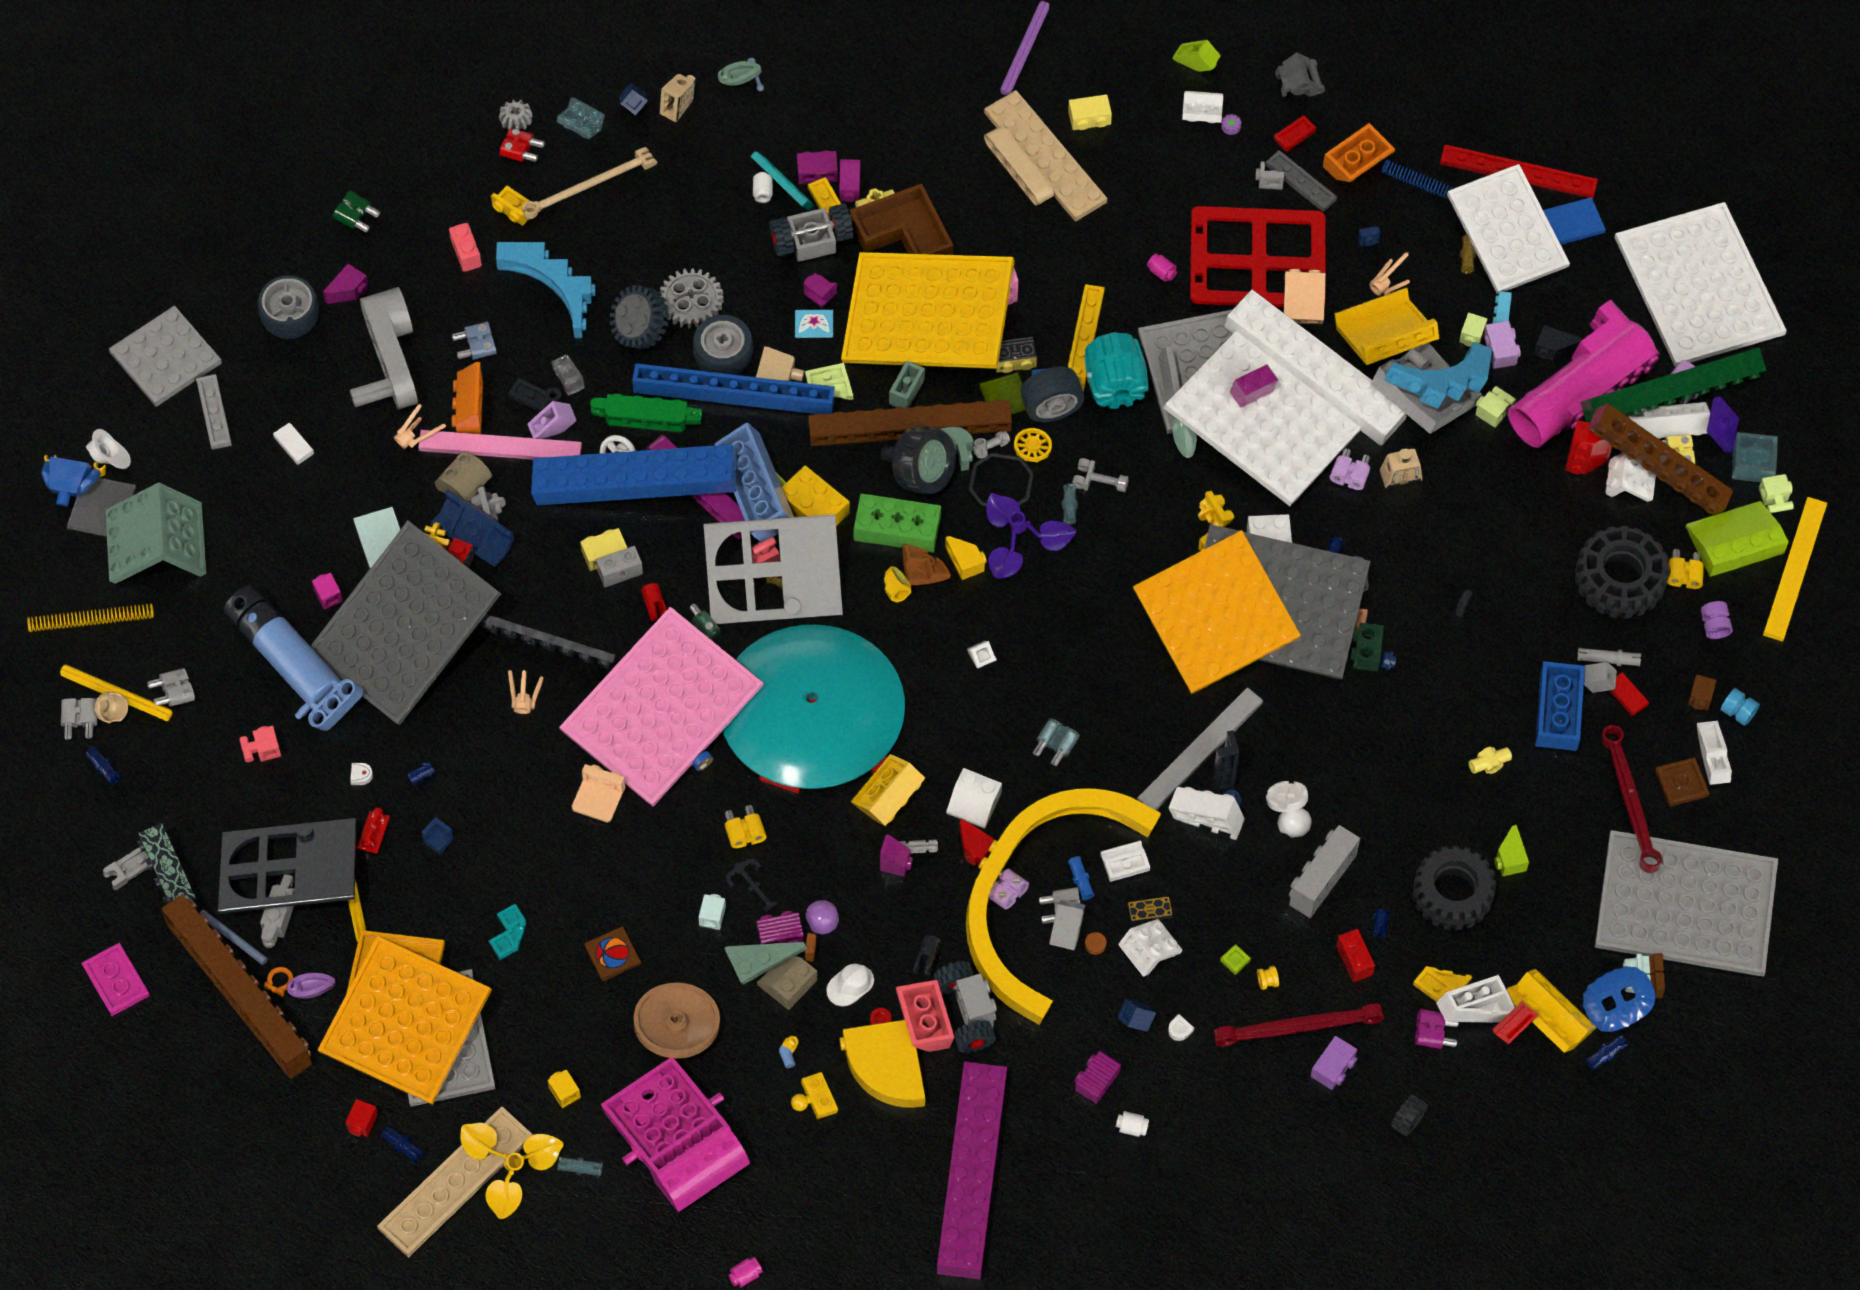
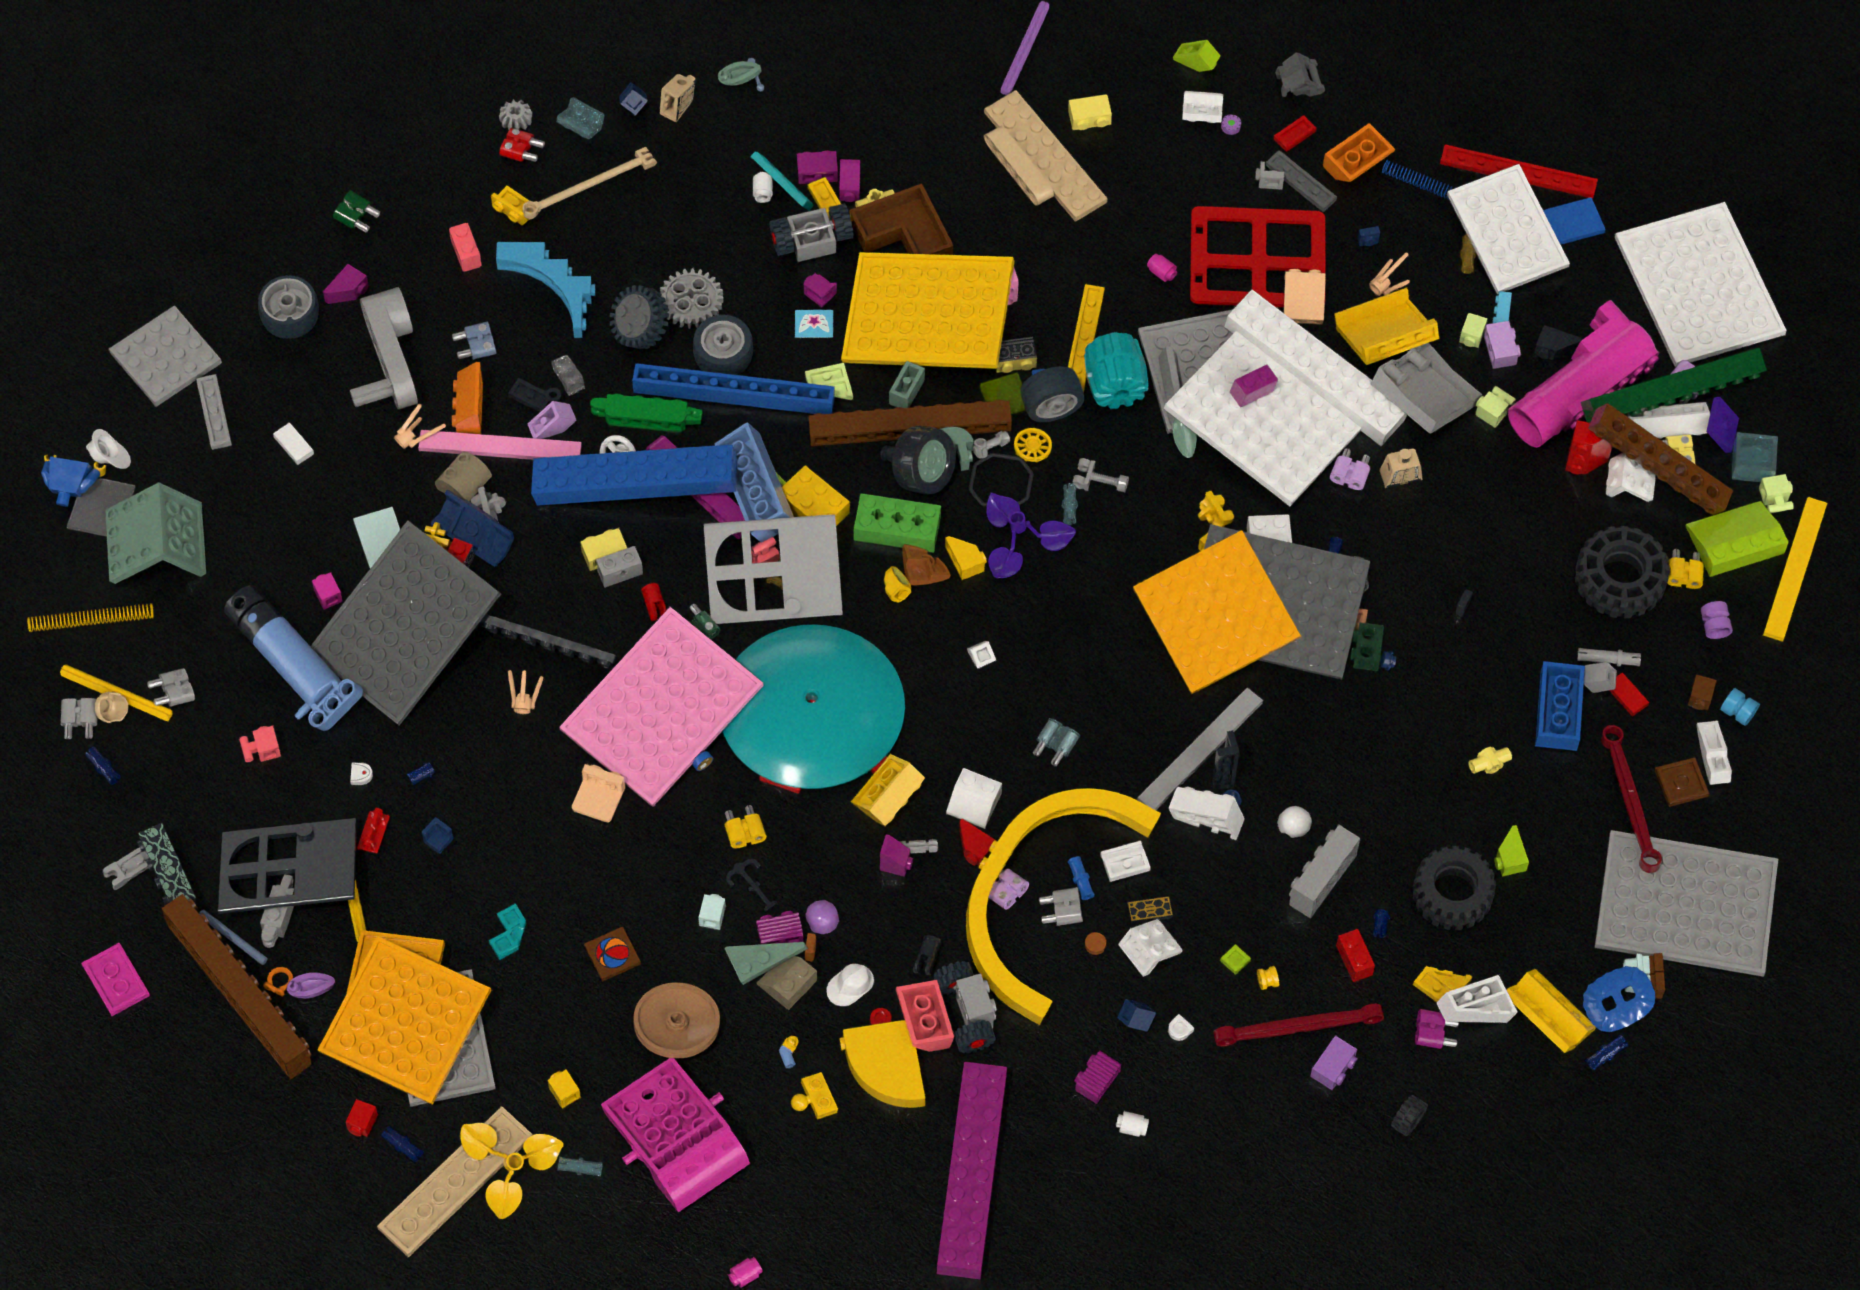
tan torso [756,347,805,382] -> none
light grey panel [1050,900,1085,950] -> none
white tile [1266,781,1308,812] -> none
dark azure arch [1384,342,1492,409] -> none
red tile [1492,1000,1539,1044] -> none

